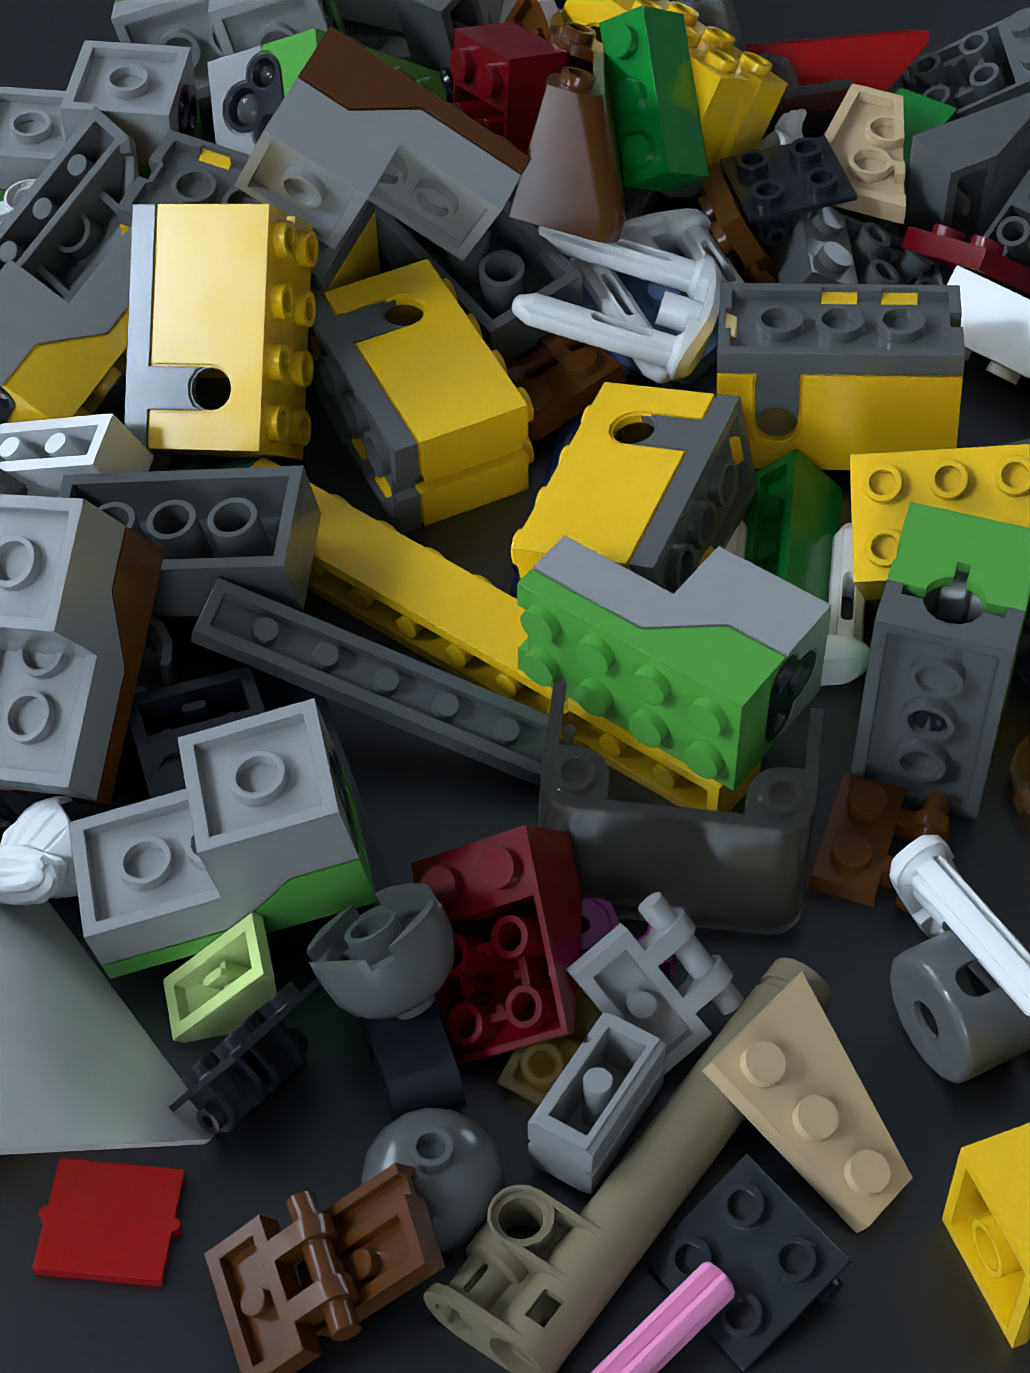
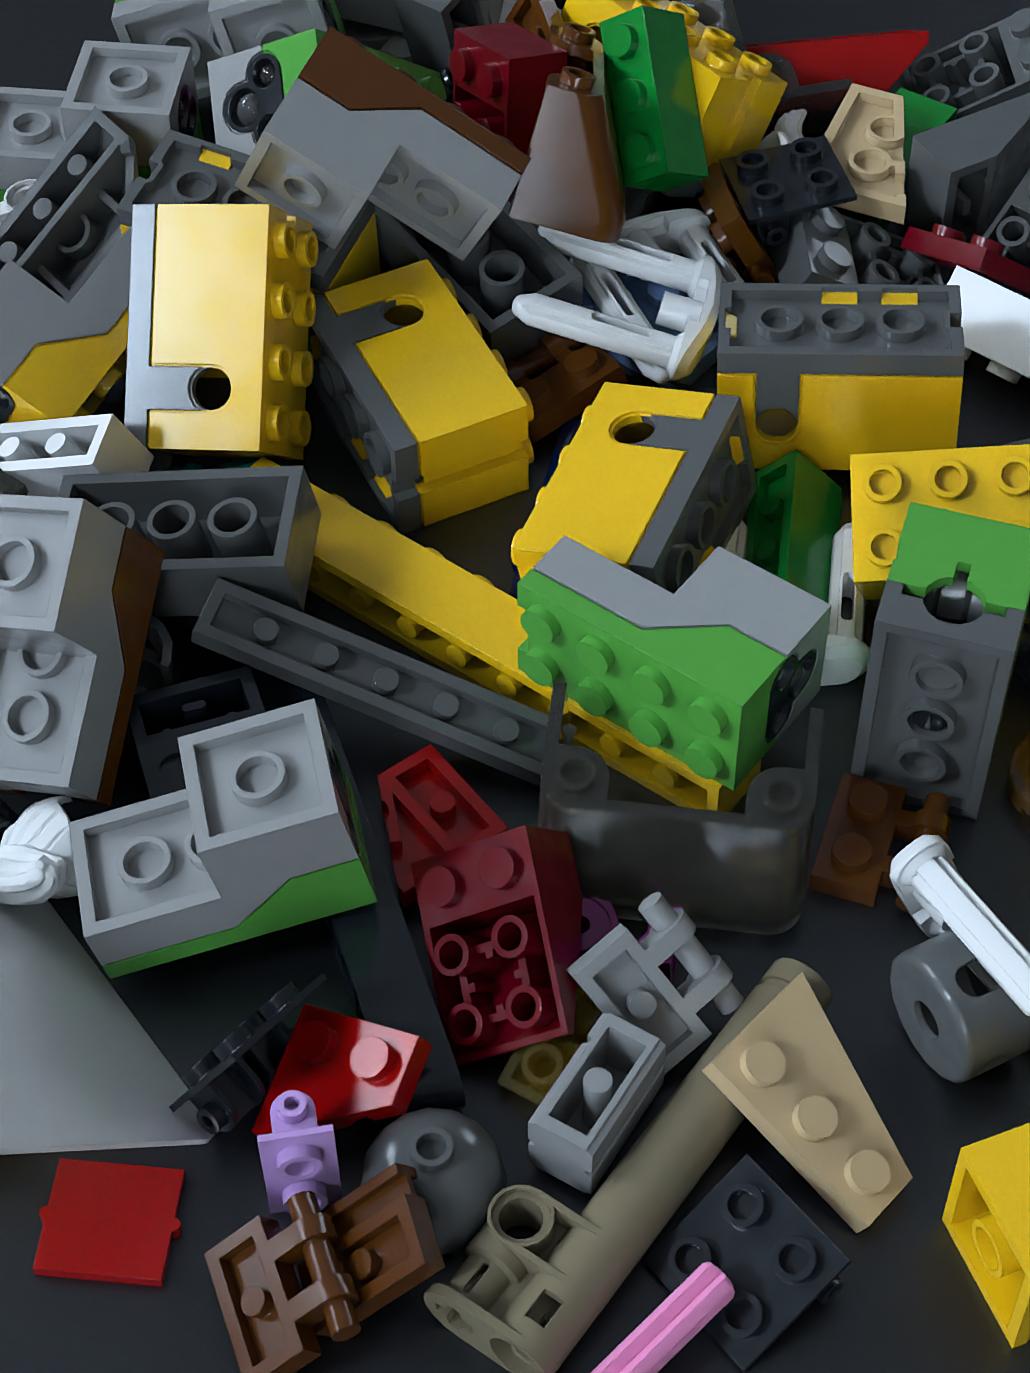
yellowish green slope [163,912,277,1043] -> none
dark grey cylinder [307,882,454,1019] -> none
none -> red wing [251,1004,433,1136]
none -> lavender hinge [257,1090,343,1214]
none -> red wing [377,744,509,908]

